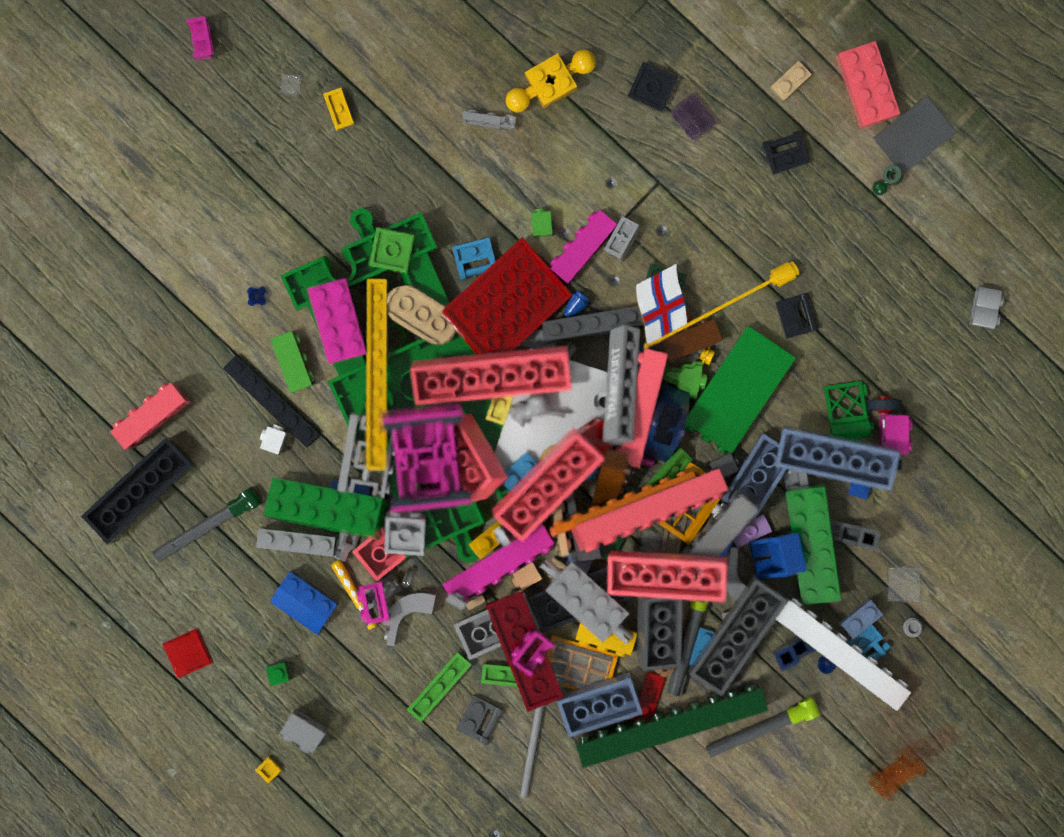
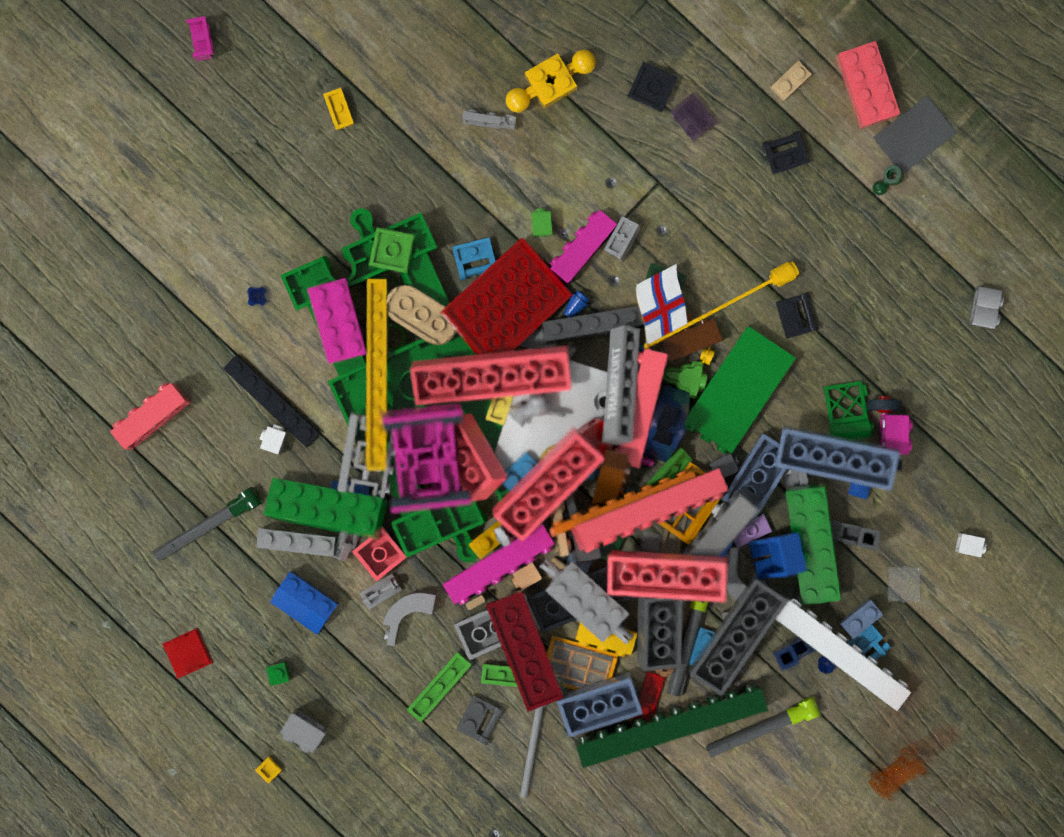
black brick [81,437,195,545] -> none
bright green brick [270,331,315,393] -> none
clear tile [280,74,302,96] -> none
yellow piece [331,560,378,630] -> none
dark pink window [356,582,390,625] -> none
light grey plate [385,509,426,556] -> none
clear tile [401,568,414,588] -> none
light grey plate [446,592,467,610] -> none
dark pink window [511,629,555,676] -> none
light grey plate [903,618,923,637] -> none
none -> white brick [955,533,987,557]

